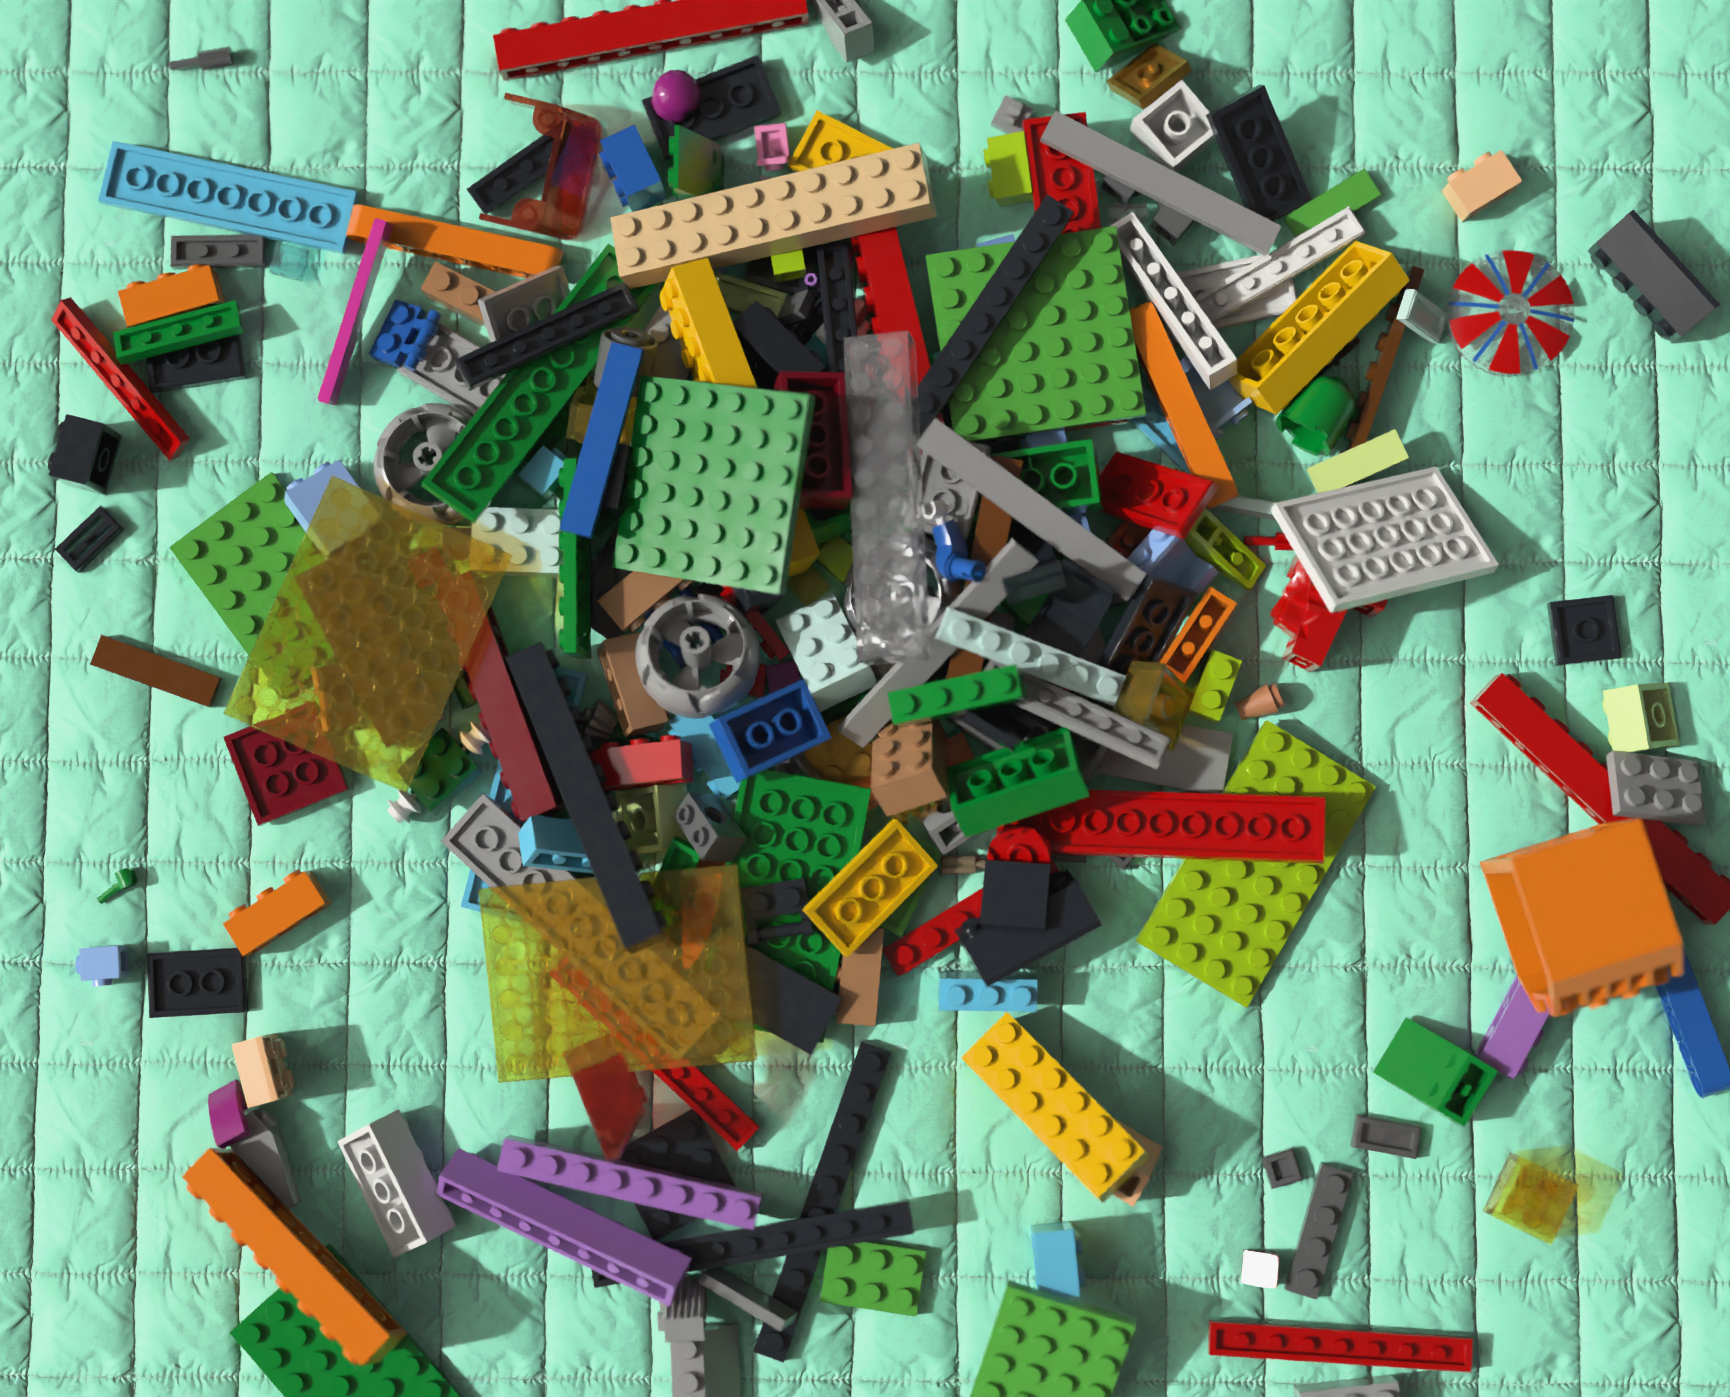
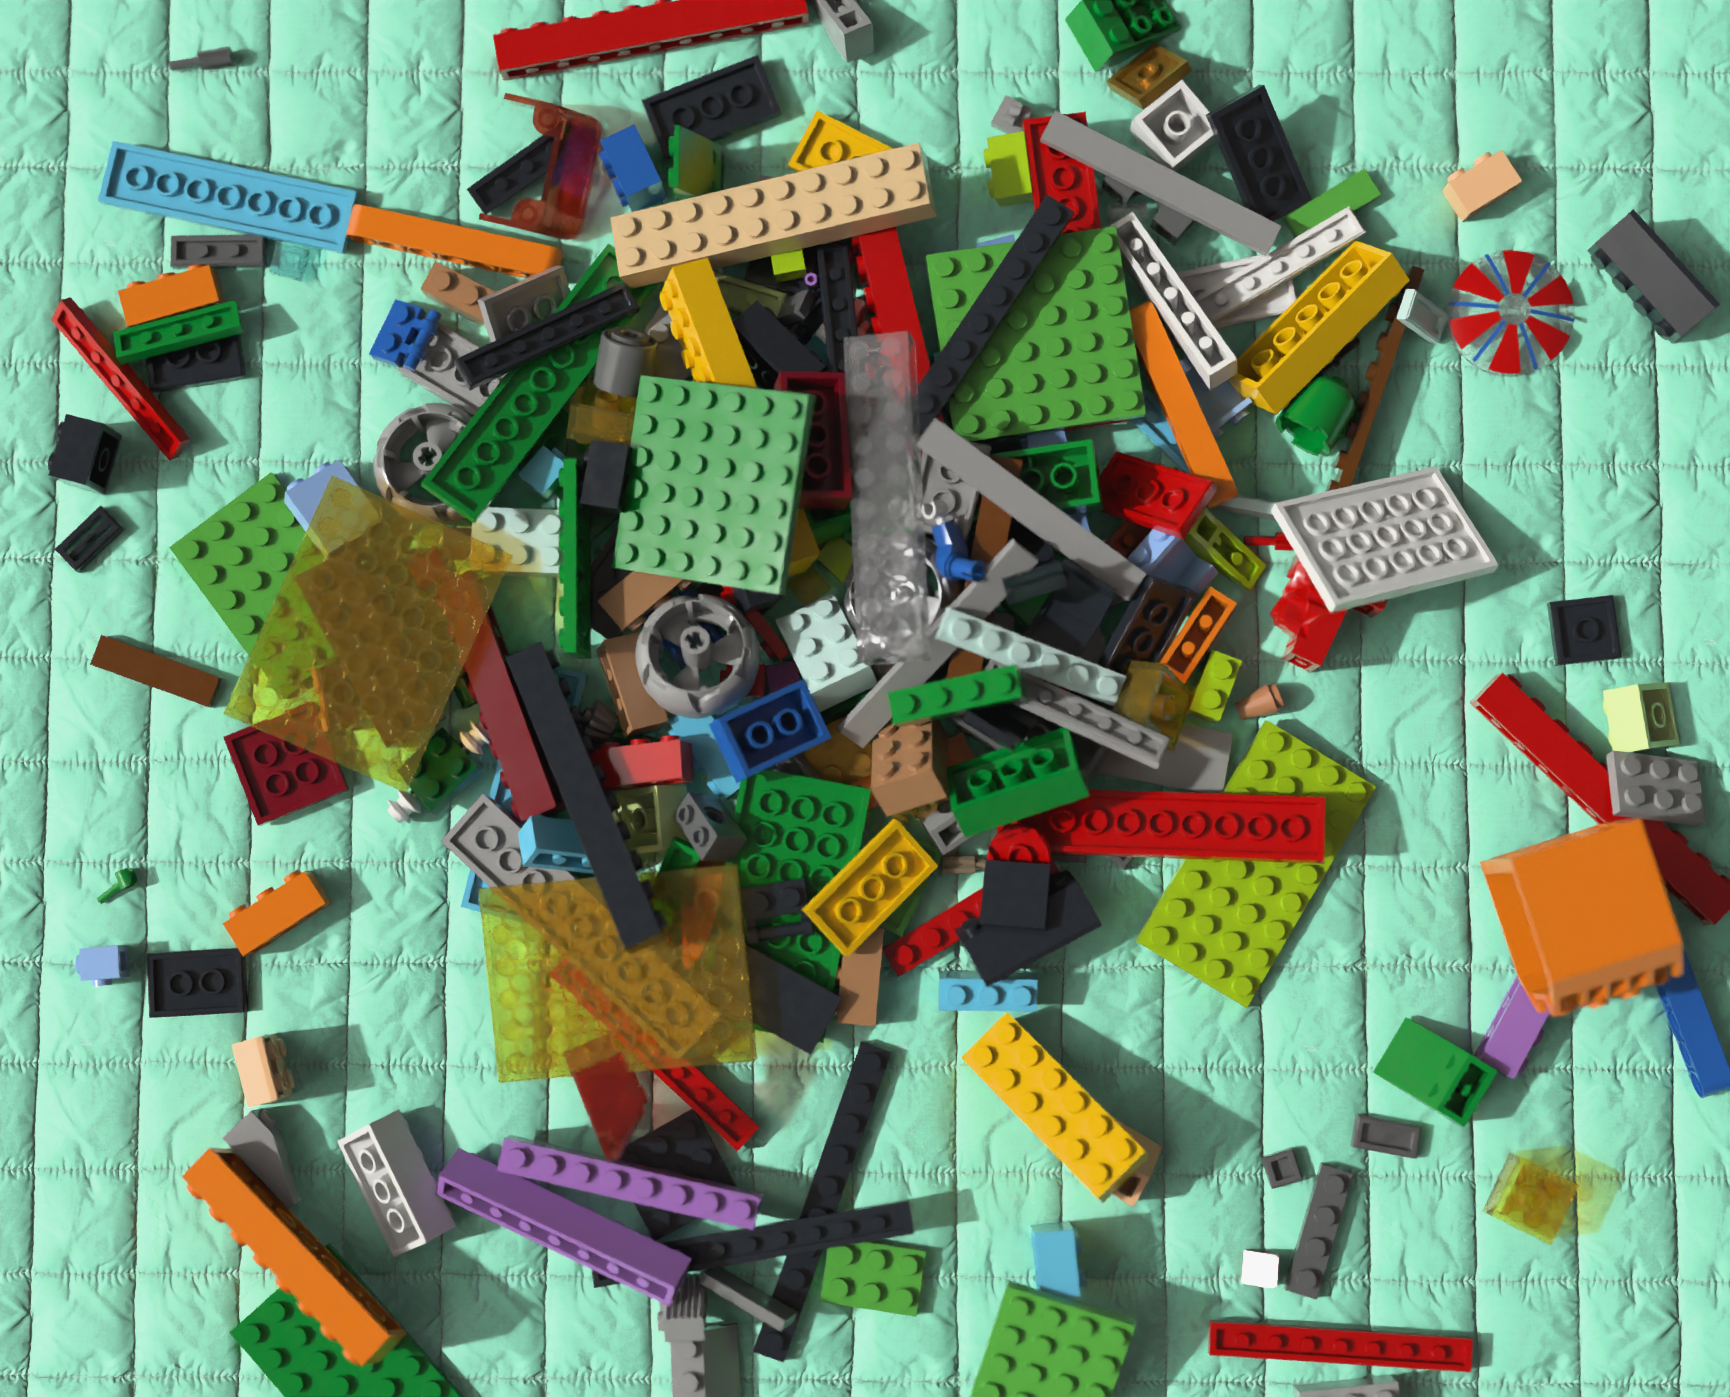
magenta slope [208,1079,251,1149] -> none
dark pink tile [317,218,393,405] -> none
blue tile [559,342,644,539] -> none
magenta hair [652,69,701,122] -> none
bright pink bracket [754,122,791,171] -> none
yellowish green tile [1306,429,1409,493] -> none

